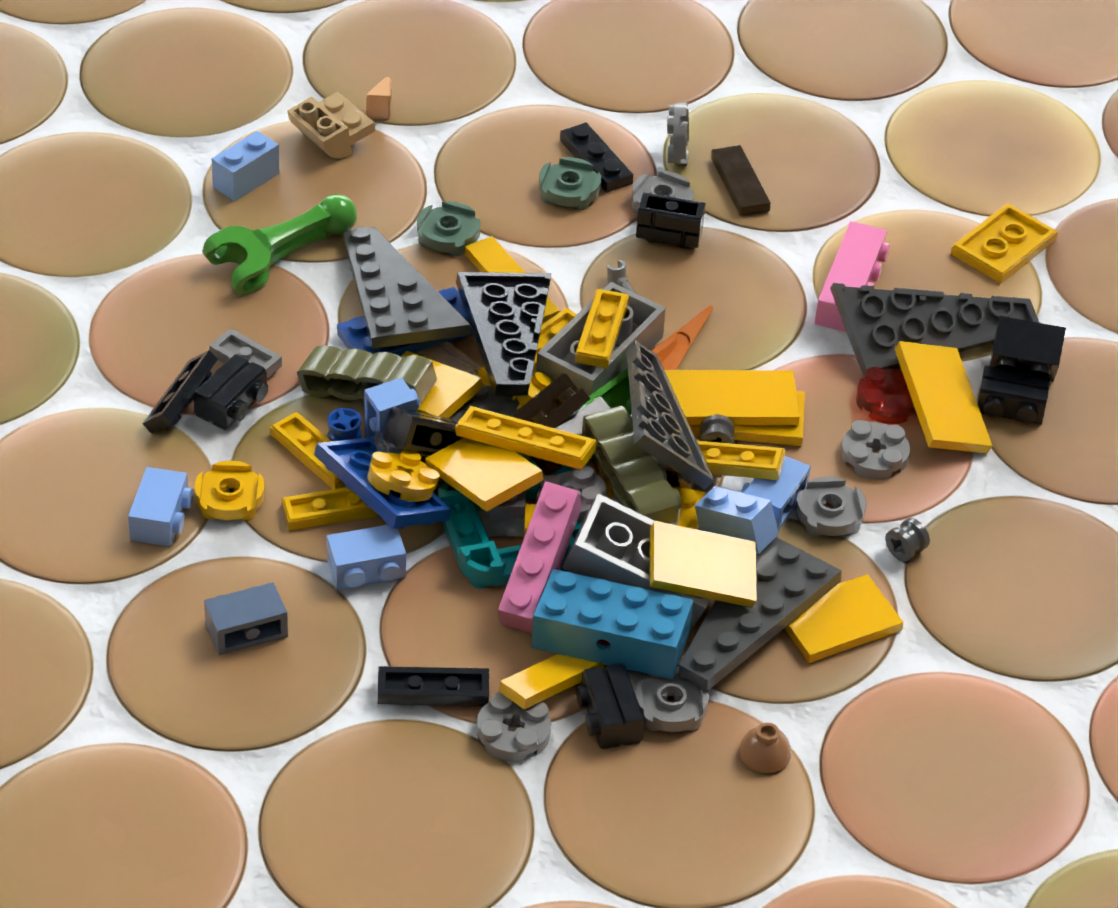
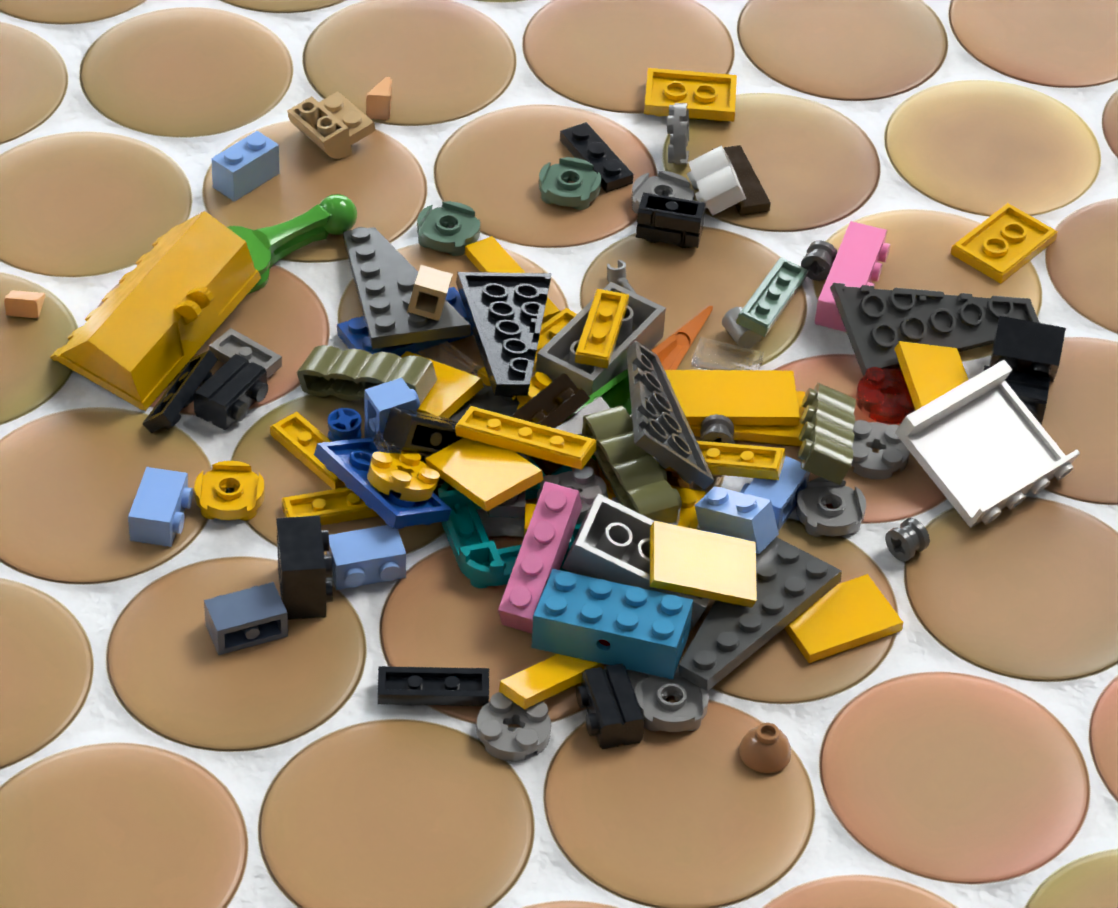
none -> light nougat slope [4,290,45,319]
none -> yellow piece [50,211,261,411]
none -> black brick [276,515,333,620]
none -> tan brick [407,265,453,321]
none -> yellow plate [644,68,737,122]
none -> white brick [687,145,746,216]
none -> clear tile [691,337,764,370]
none -> light grey piece [722,307,762,349]
none -> sand green tile [736,257,809,337]
none -> olive brick [798,383,856,485]
none -> dark grey wheel [801,240,837,281]
none -> white panel [895,360,1080,528]

